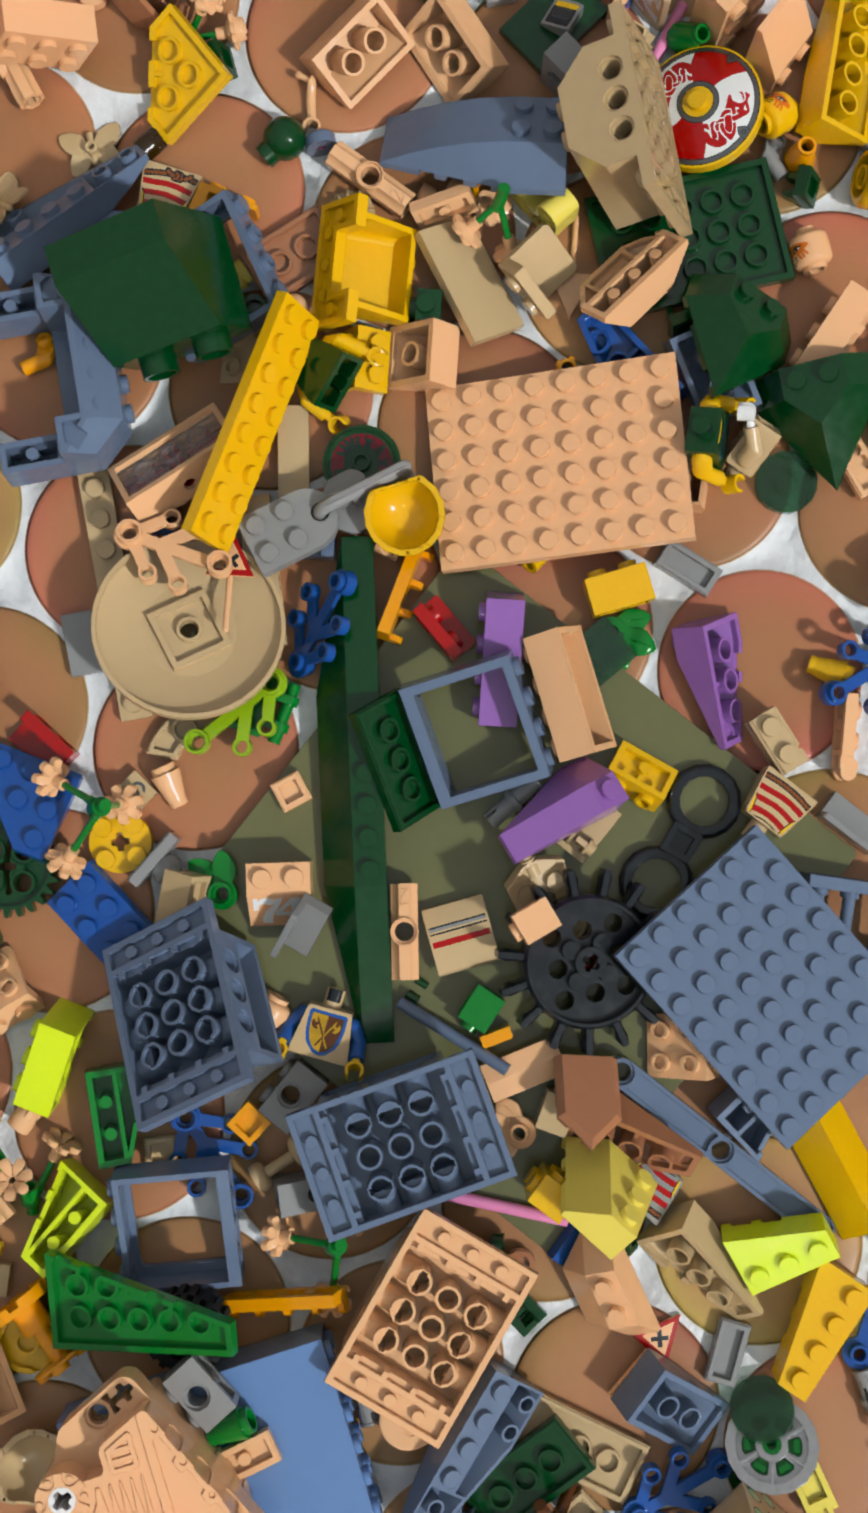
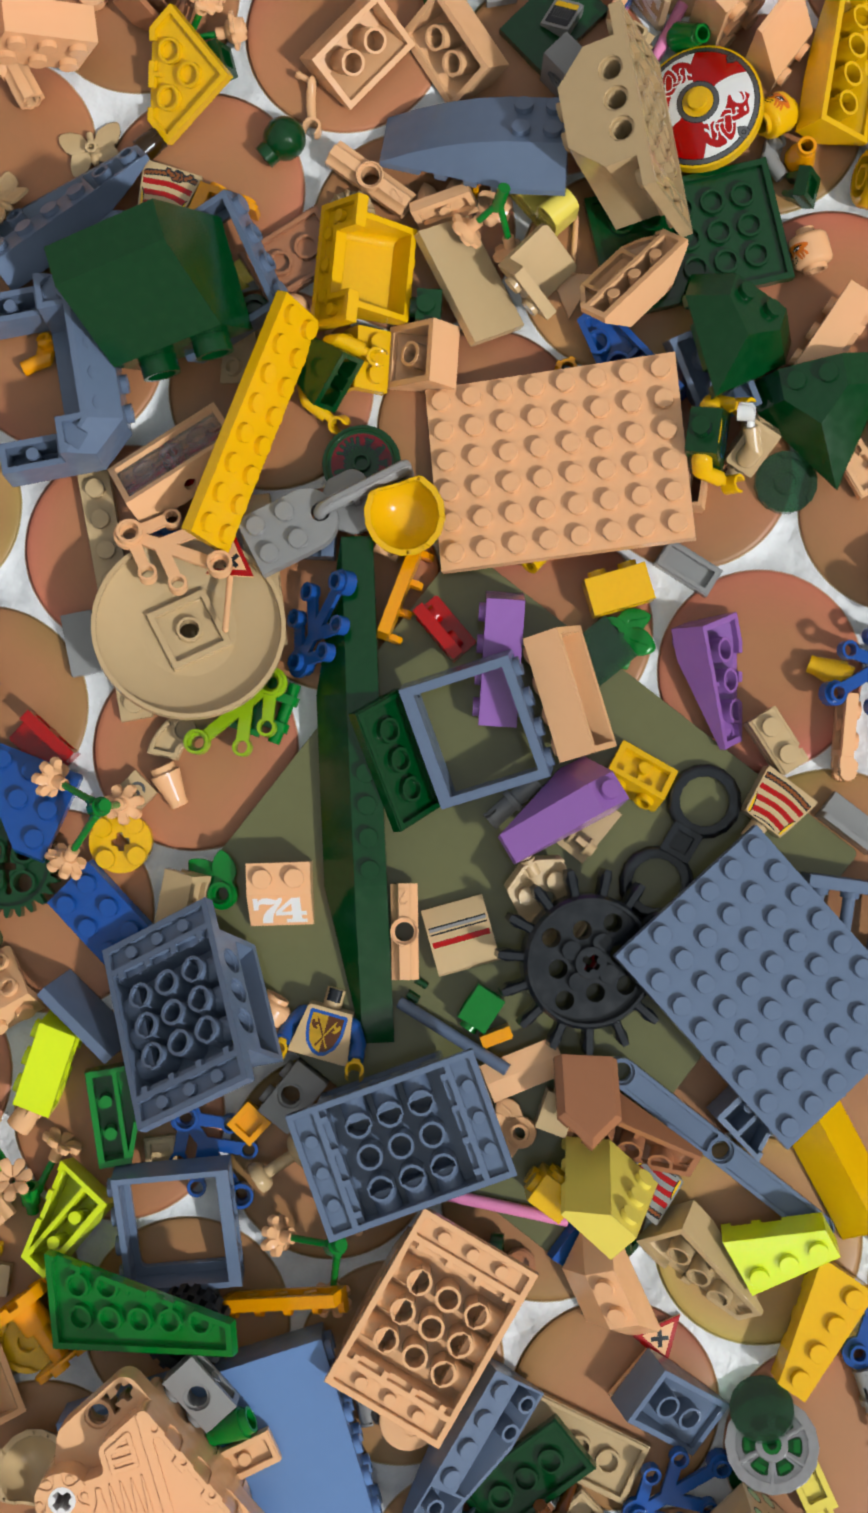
light grey tile [128,832,183,888] -> none
light nougat tile [270,770,313,813] -> none
light grey panel [270,892,333,958] -> none
light grey torso [272,1170,318,1218] -> none
tan tile [277,405,310,499] -> none
sand blue tile [305,129,337,157] -> none
light nougat brick [508,896,562,945] -> none
dark green tile [511,1293,547,1337] -> none
light nougat bracket [646,1013,720,1081] -> none
dark green tile [667,303,693,339] -> none
light grey tile [703,1314,752,1388] -> none
none -> sand blue tile [37,969,121,1064]

